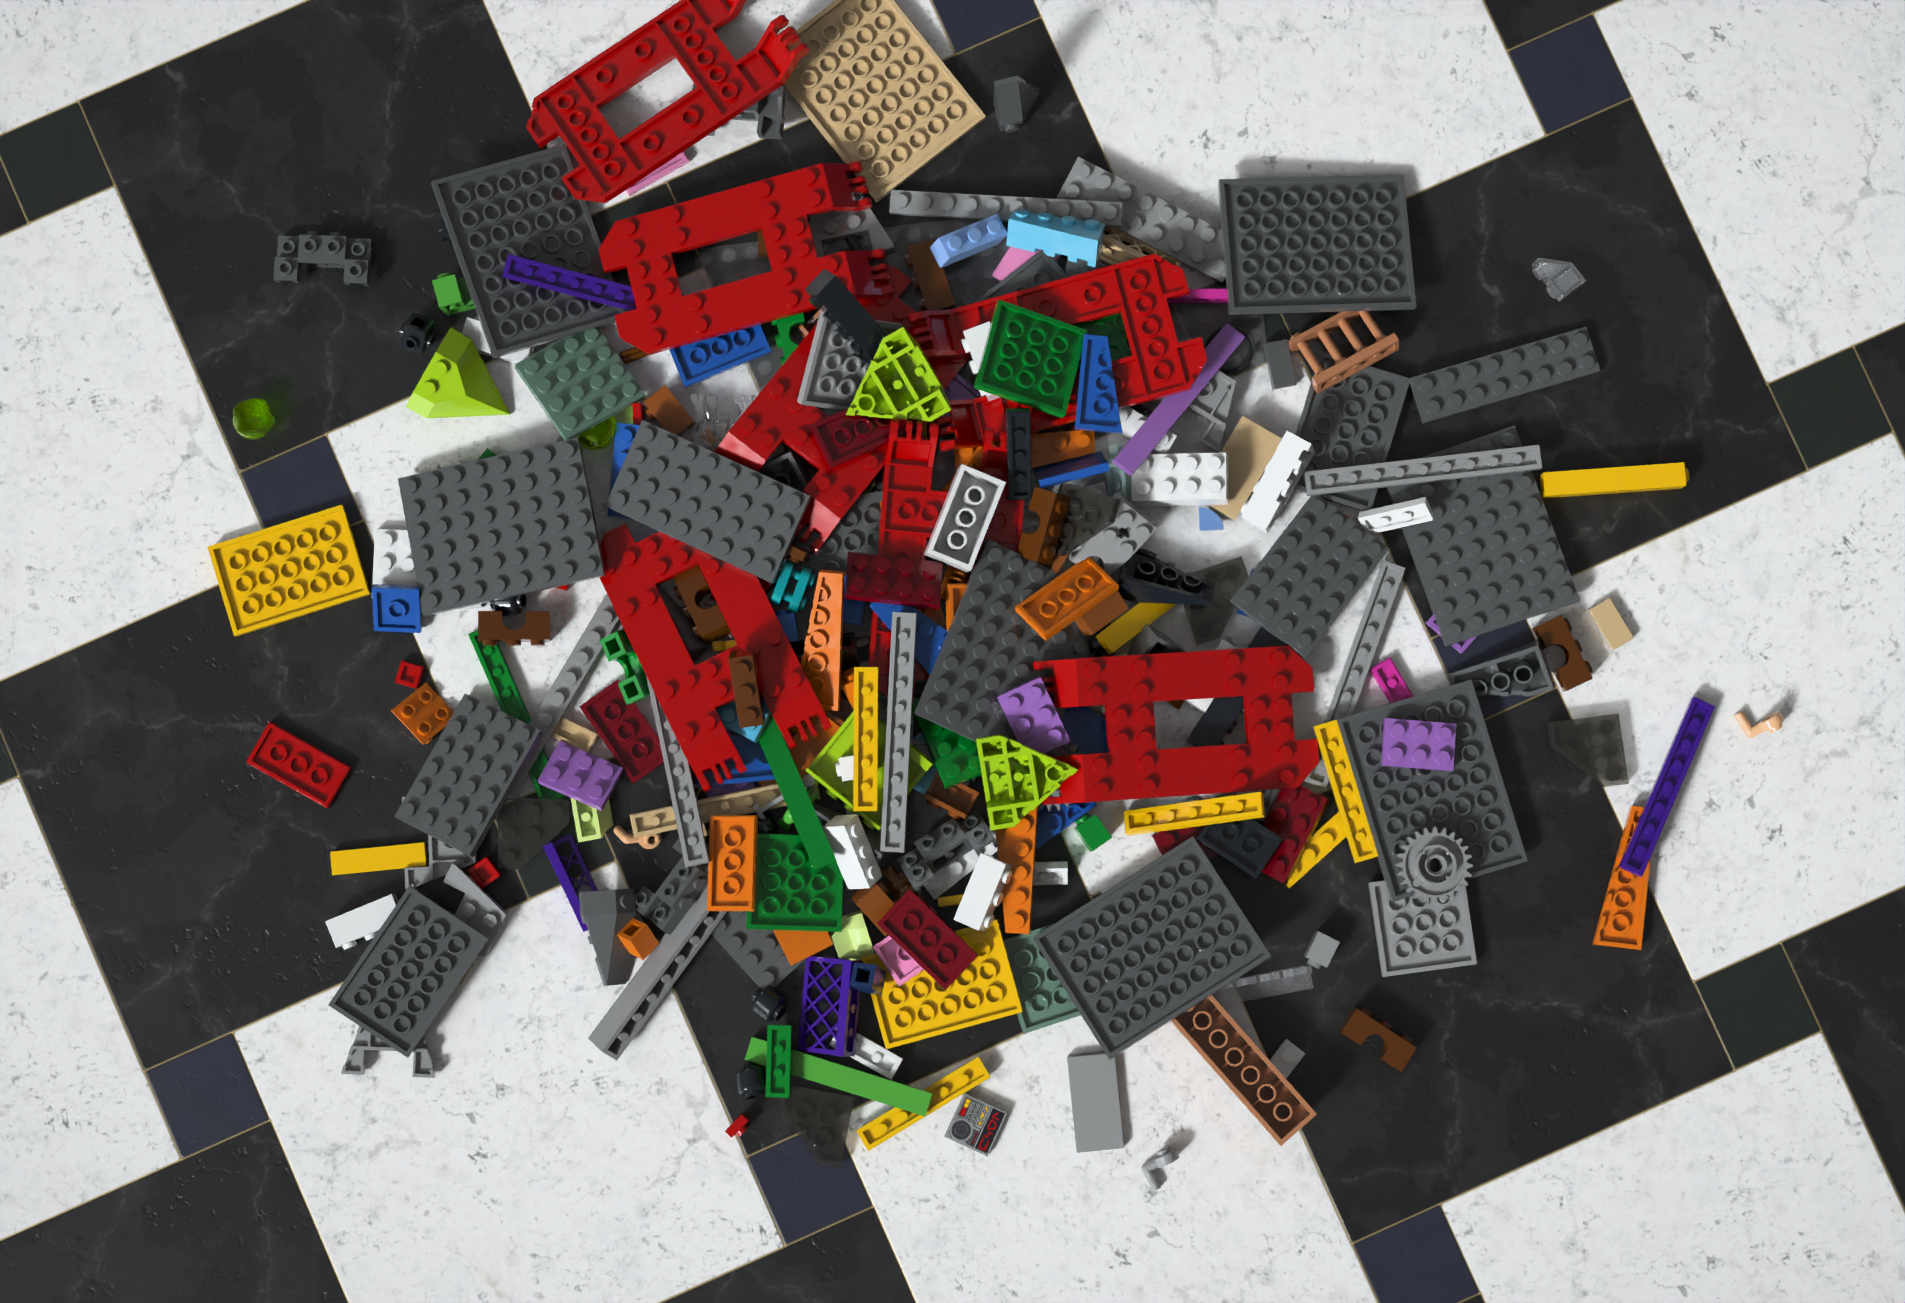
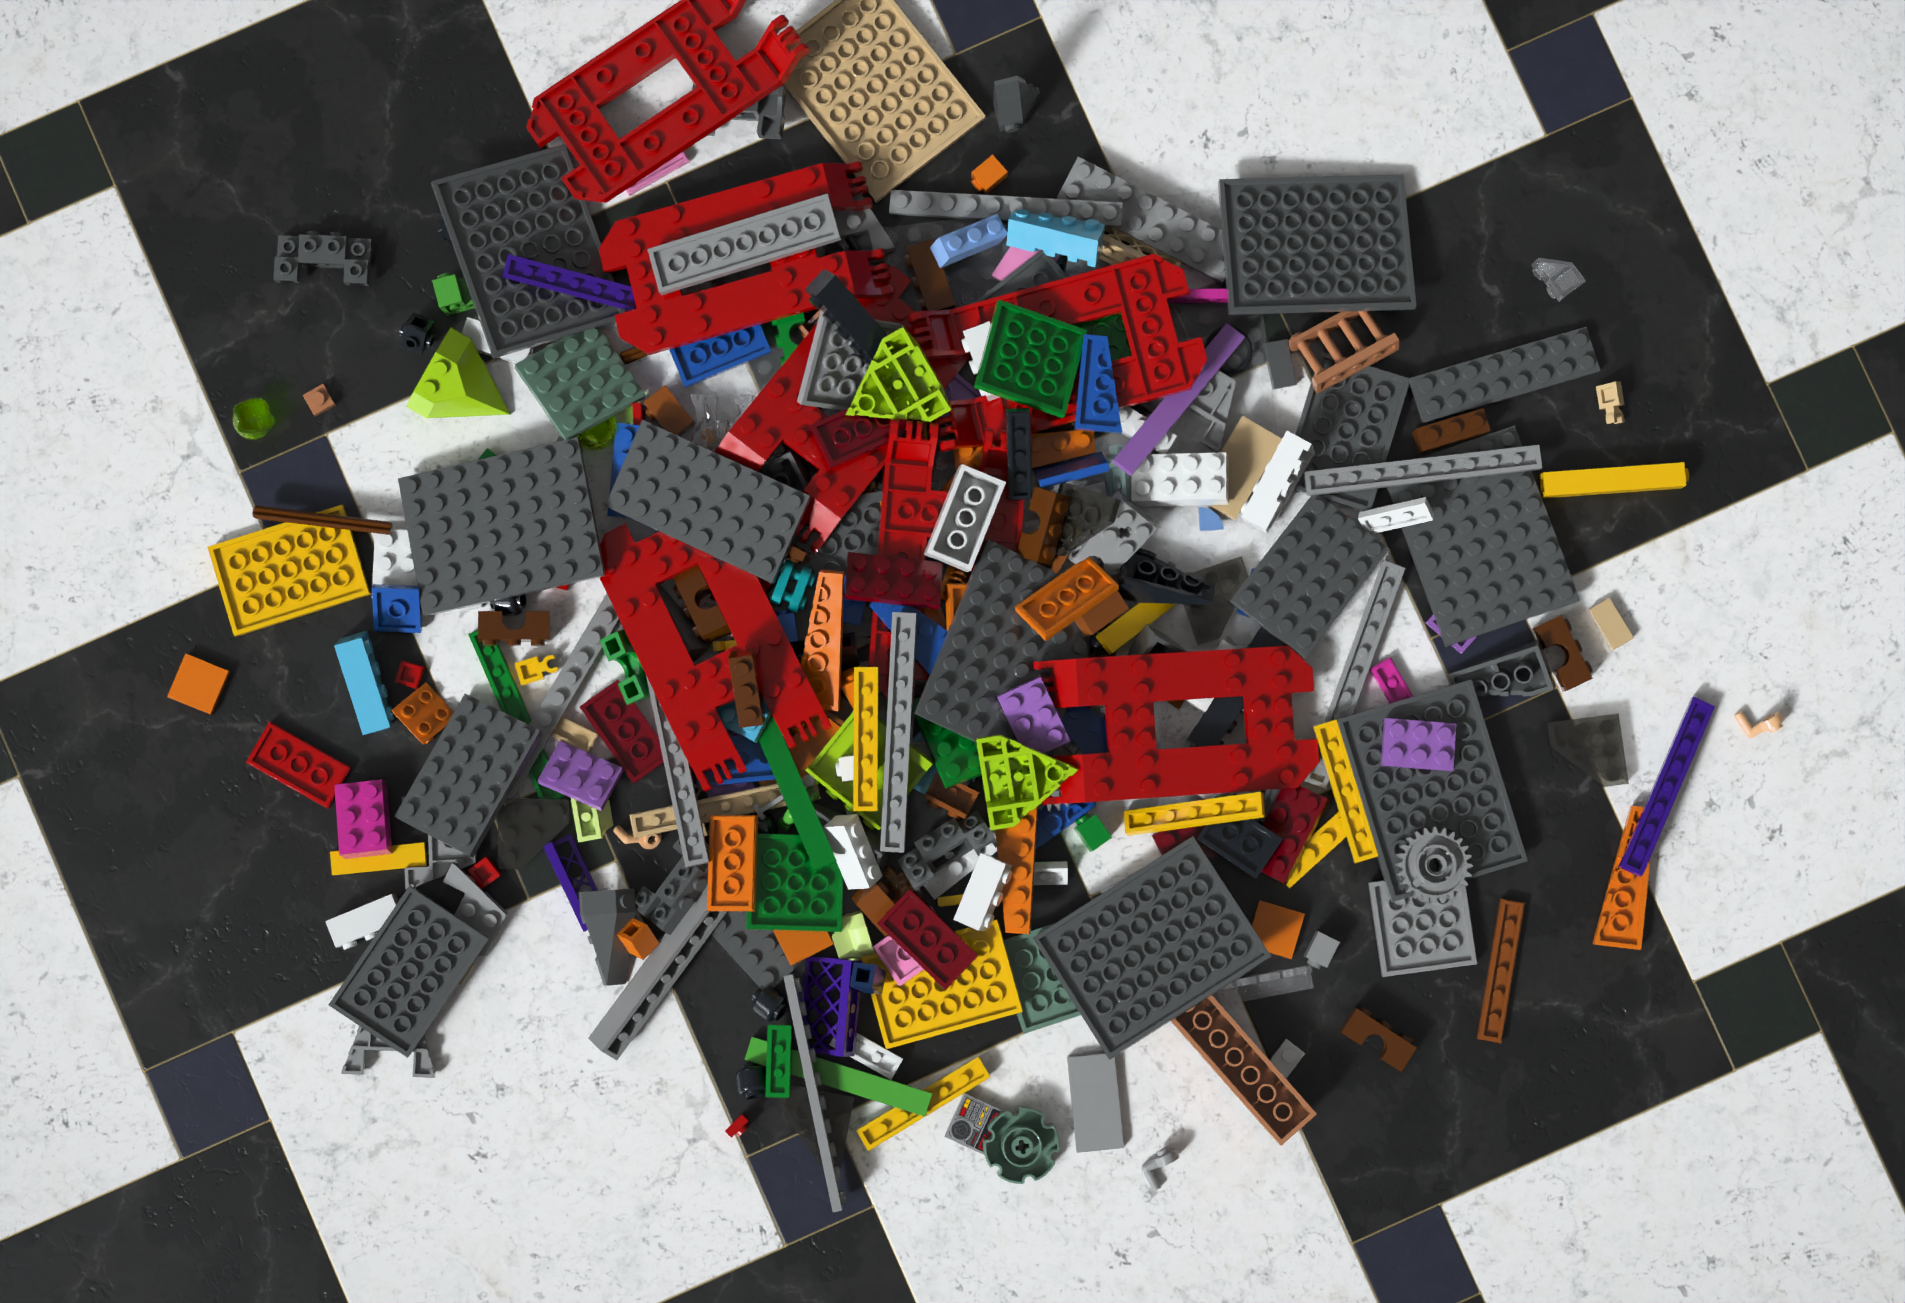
none -> orange tile [167,653,231,715]
none -> reddish brown axle [252,505,393,535]
none -> nougat plate [303,384,336,416]
none -> medium azure wedge [334,631,395,735]
none -> dark pink brick [334,779,392,859]
none -> yellow plate [514,655,559,686]
none -> light grey plate [647,193,841,295]
none -> light grey plate [783,973,847,1212]
none -> orange brick [971,154,1008,195]
none -> sand green piece [983,1106,1060,1184]
none -> orange tile [1251,900,1305,959]
none -> reddish brown arch [1412,408,1491,455]
none -> dark orange tile [1477,898,1525,1043]
none -> tan plate [1596,381,1625,424]

